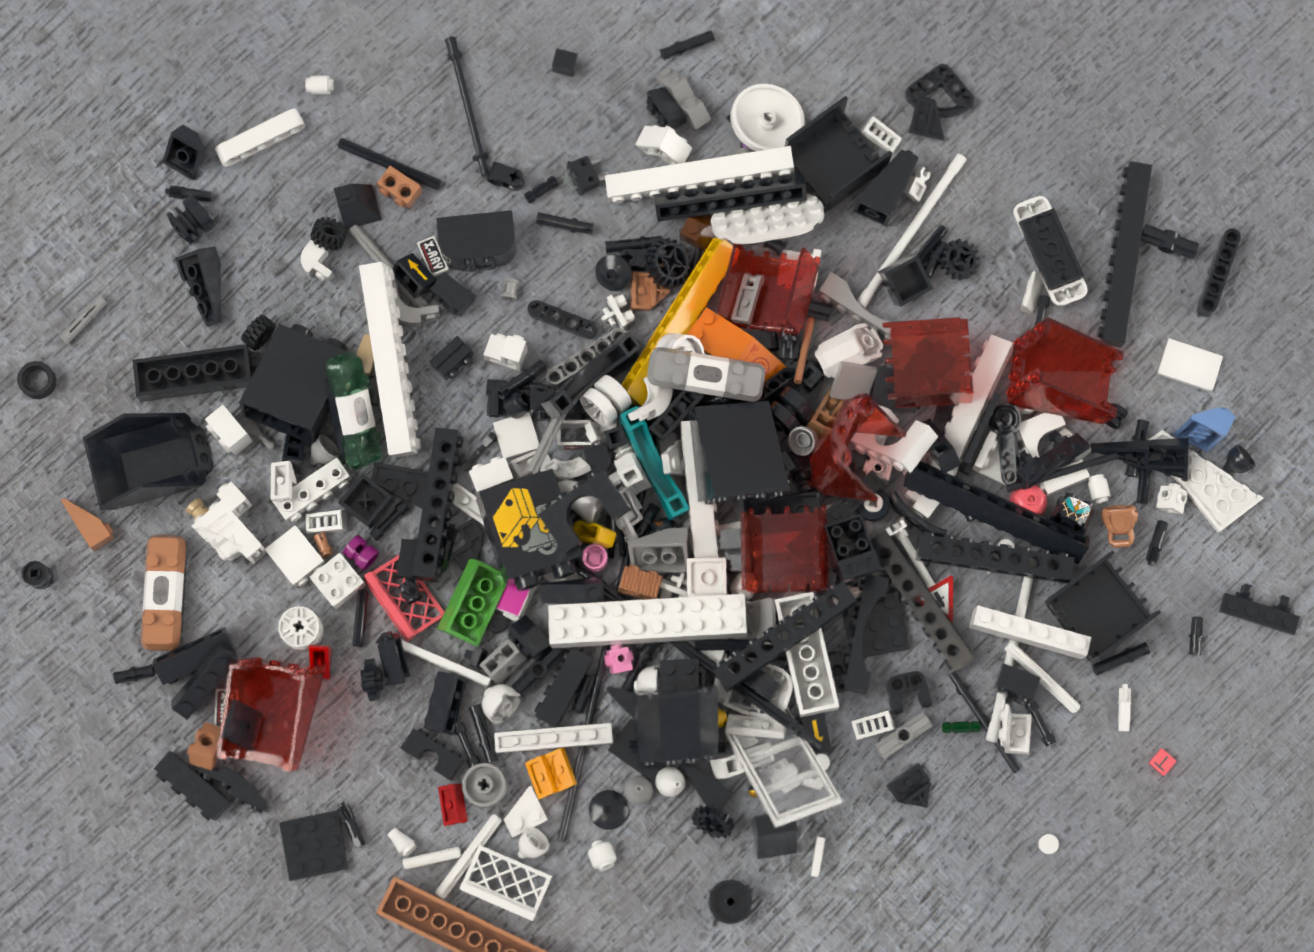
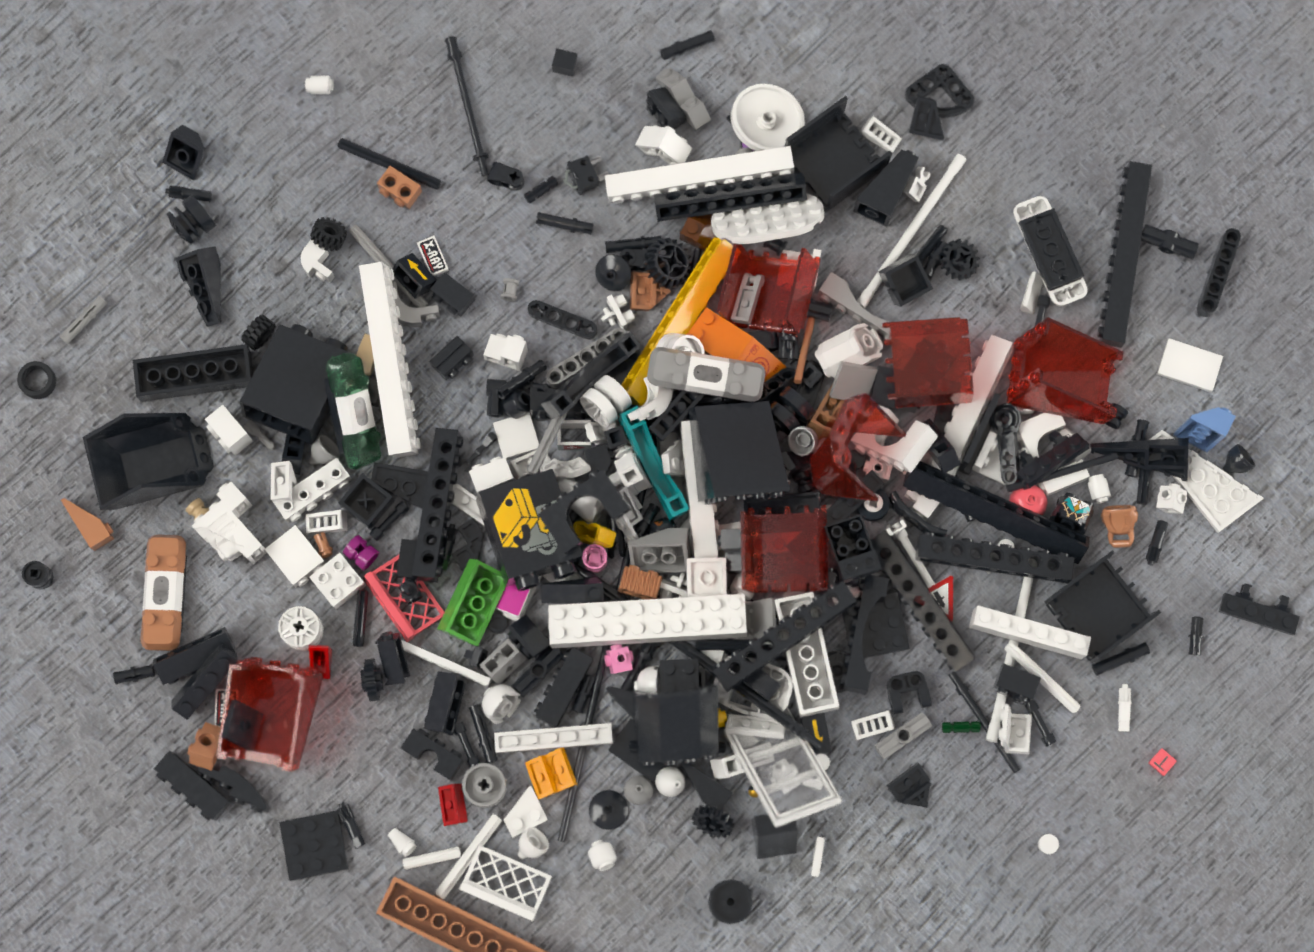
white beam [215,109,305,167] -> none
black slope [333,184,382,230] -> none
black brick [436,210,516,272] -> none

